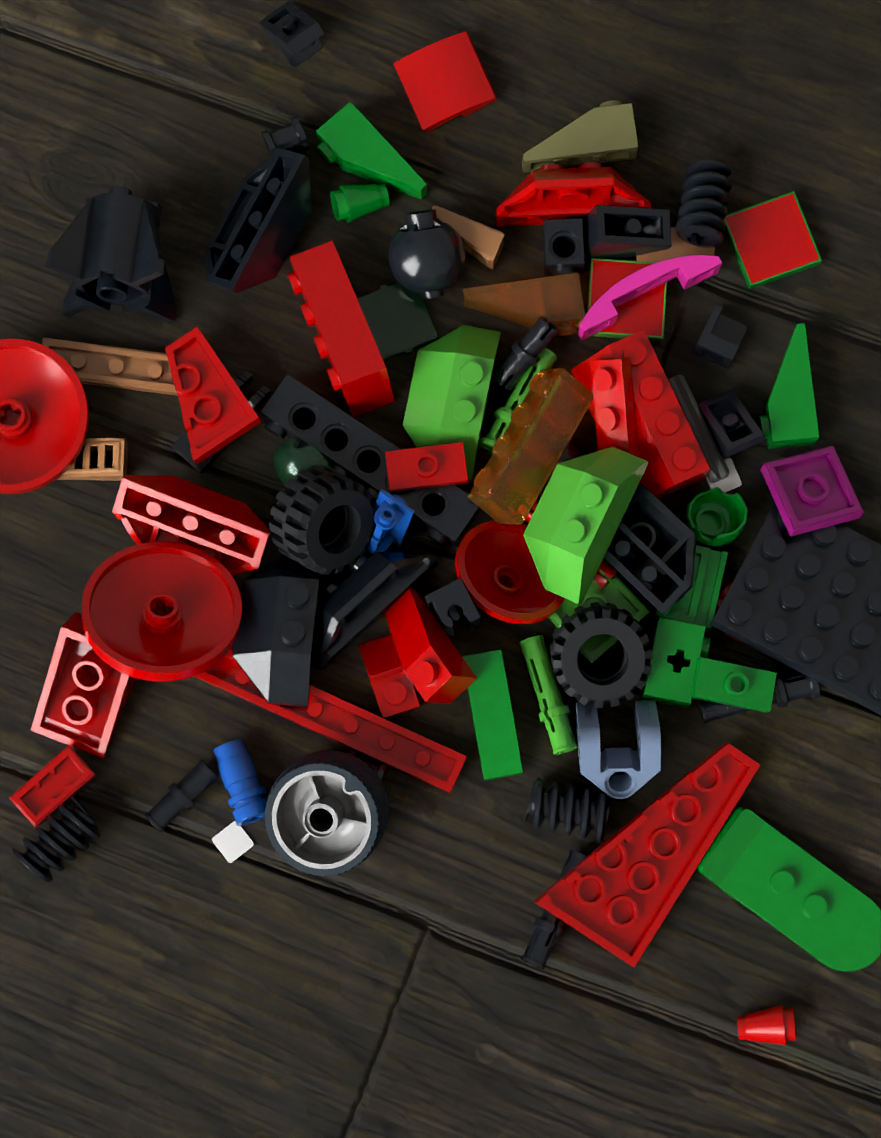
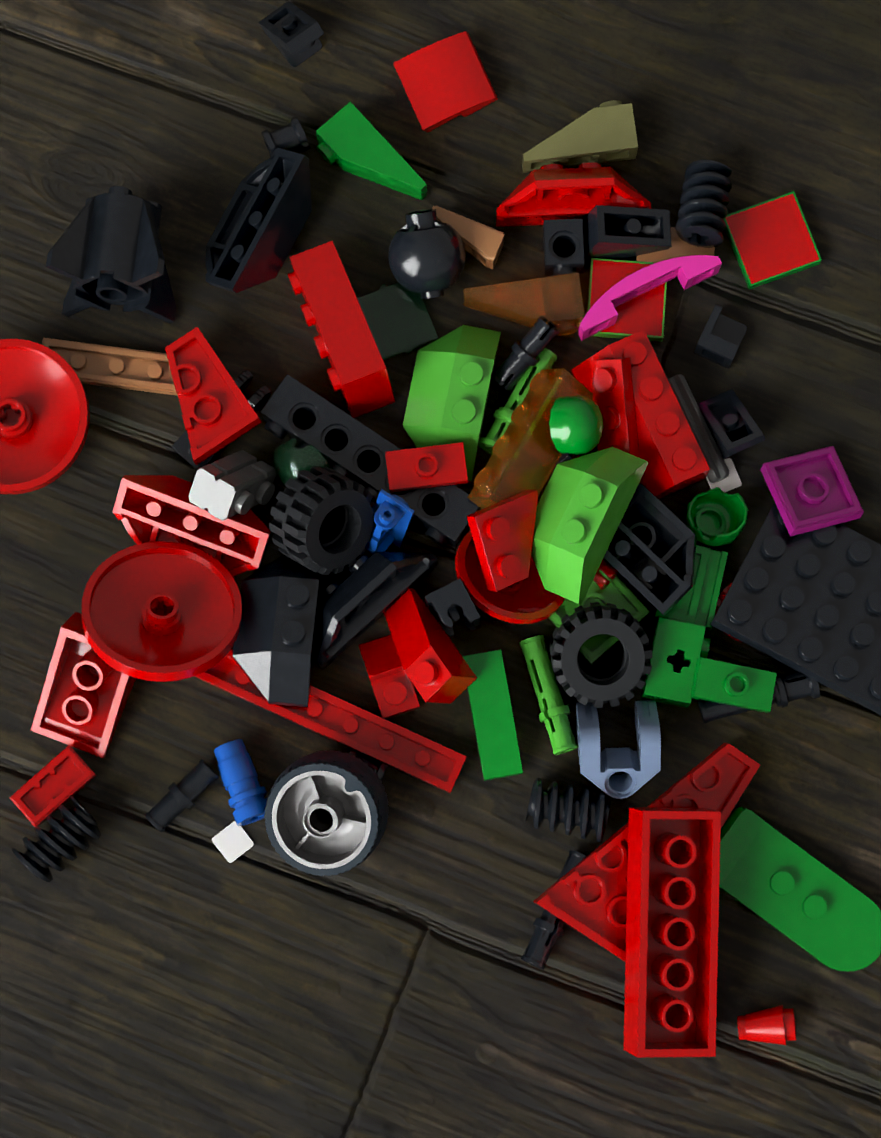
medium nougat slope [56,438,128,481] -> none
green cone [330,183,389,223] -> none
green slope [758,323,819,449] -> none
none -> dark grey brick [188,450,277,521]
none -> red wing [467,489,538,592]
none -> green hair [549,395,604,455]
none -> red brick [623,807,721,1058]

